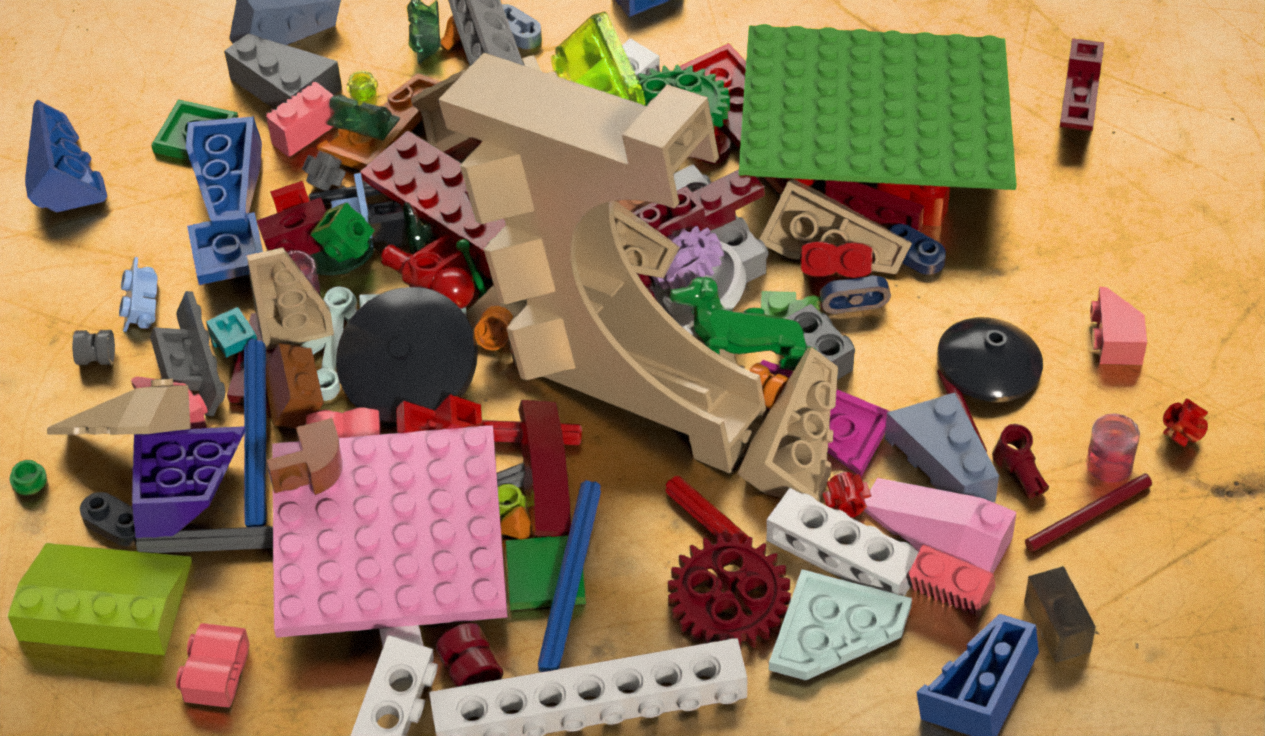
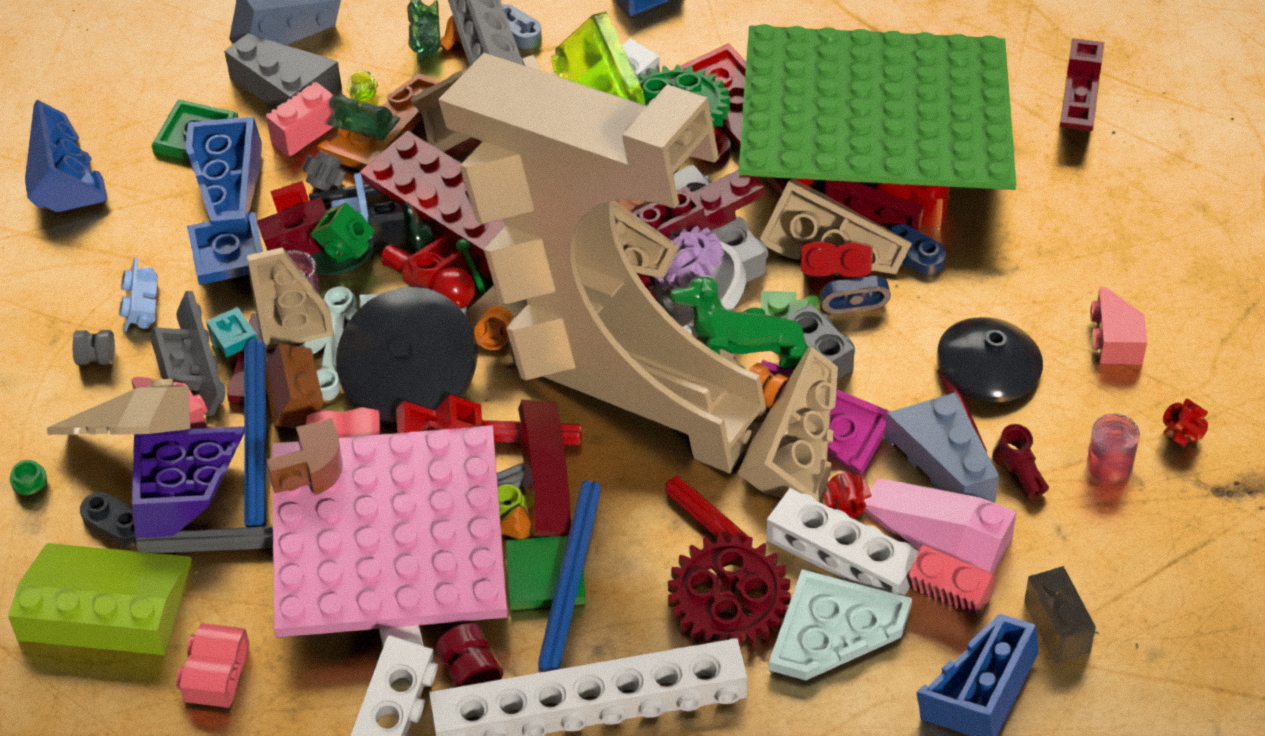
dark red bar [1025,473,1152,552] -> none

